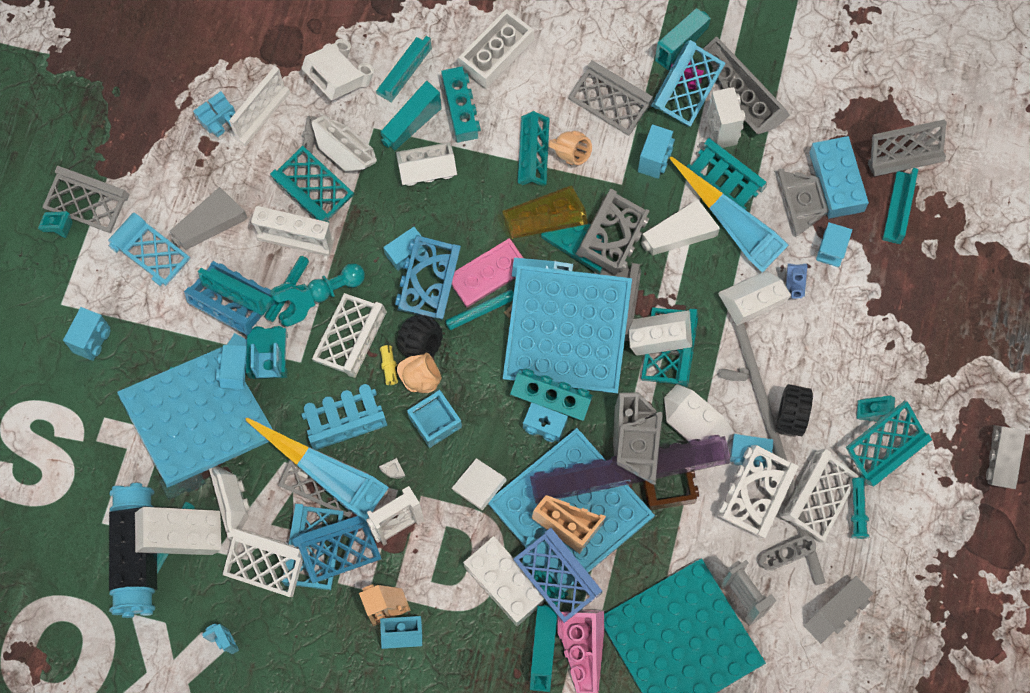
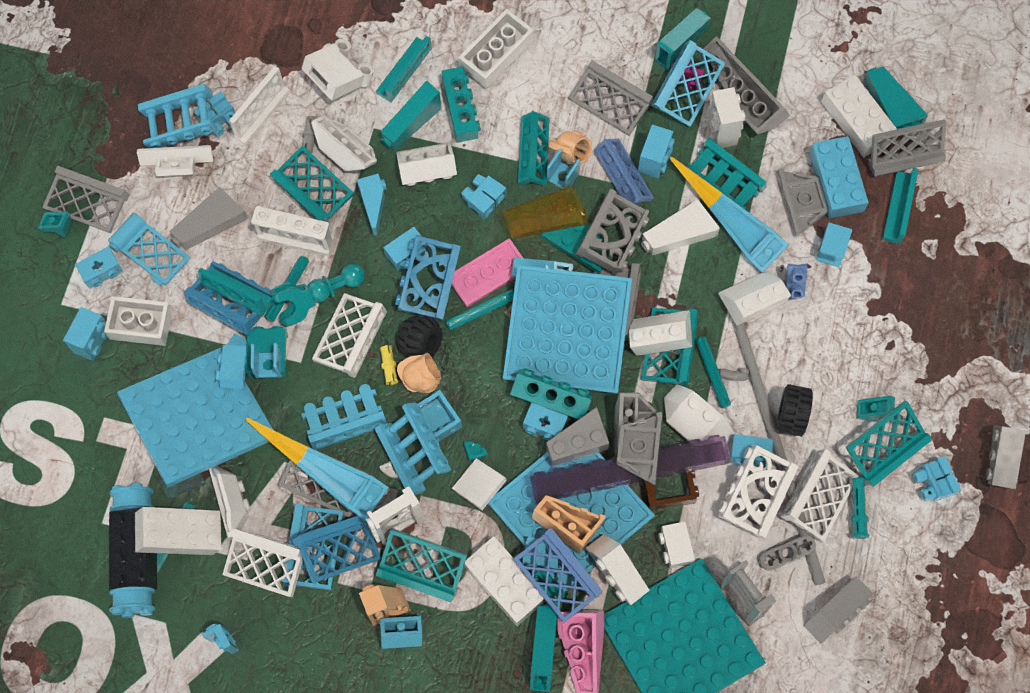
none -> medium azure brick [75,246,123,289]
none -> white brick [104,296,173,346]
none -> white bracket [137,145,213,176]
none -> medium azure fence [138,84,217,148]
none -> medium azure slope [357,174,387,236]
none -> medium azure fence [374,403,451,495]
none -> teal fence [376,528,467,602]
none -> medium azure hips [462,174,507,220]
none -> teal tile [464,442,488,462]
none -> light grey wedge [546,407,609,467]
none -> medium azure piece [547,149,581,192]
none -> white wedge [586,534,650,605]
none -> medium blue fence [594,138,654,206]
none -> white brick [658,521,695,569]
none -> teal axle [696,336,731,408]
none -> white brick [821,75,897,158]
none -> teal slope [863,66,928,129]
none -> medium azure hips [912,456,961,502]

